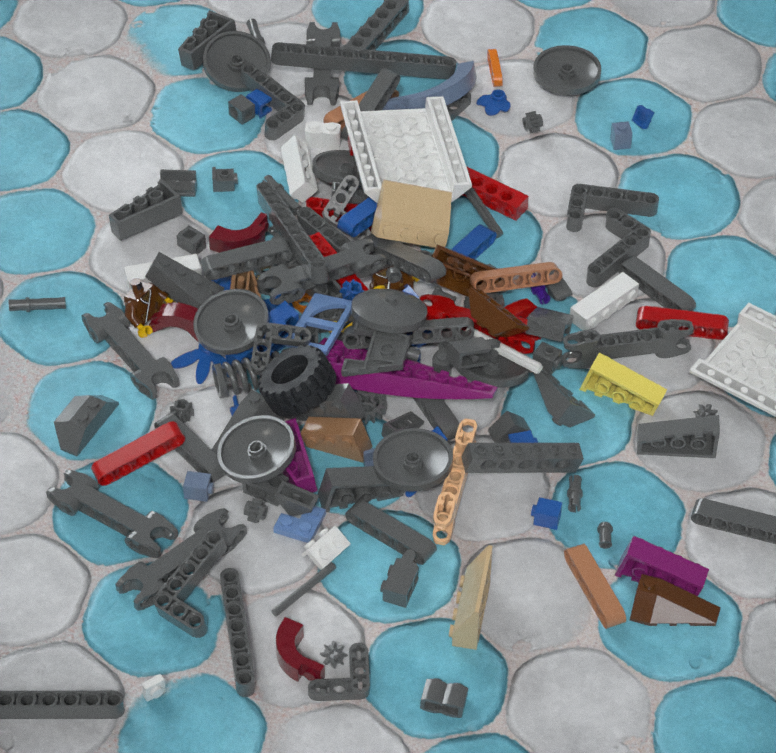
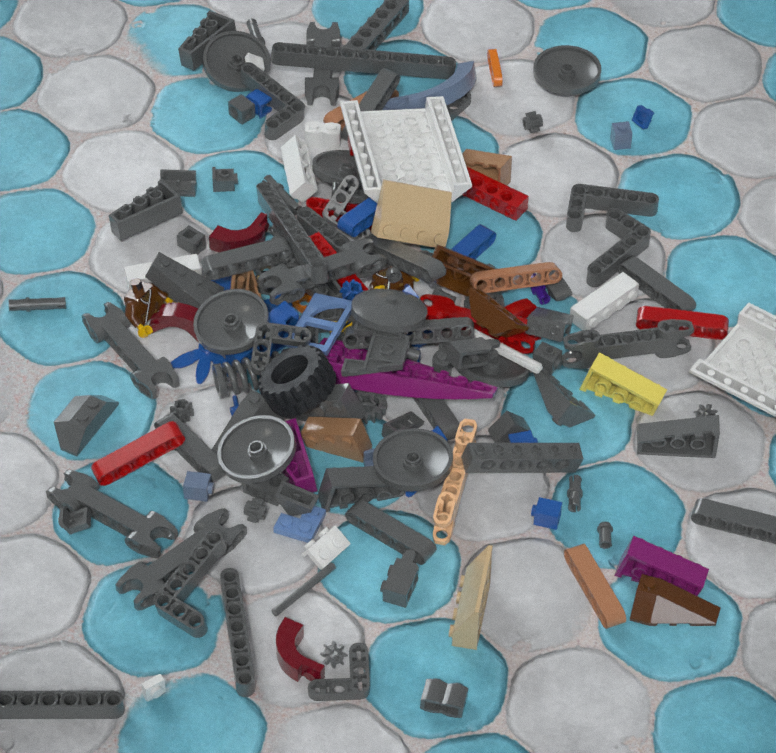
dark grey axle [465,187,503,238] -> none
blue plate [476,89,511,116] -> none
none -> dark grey bracket [58,507,91,534]
none -> white plate [245,53,265,71]
none -> medium nougat wedge [462,149,512,186]

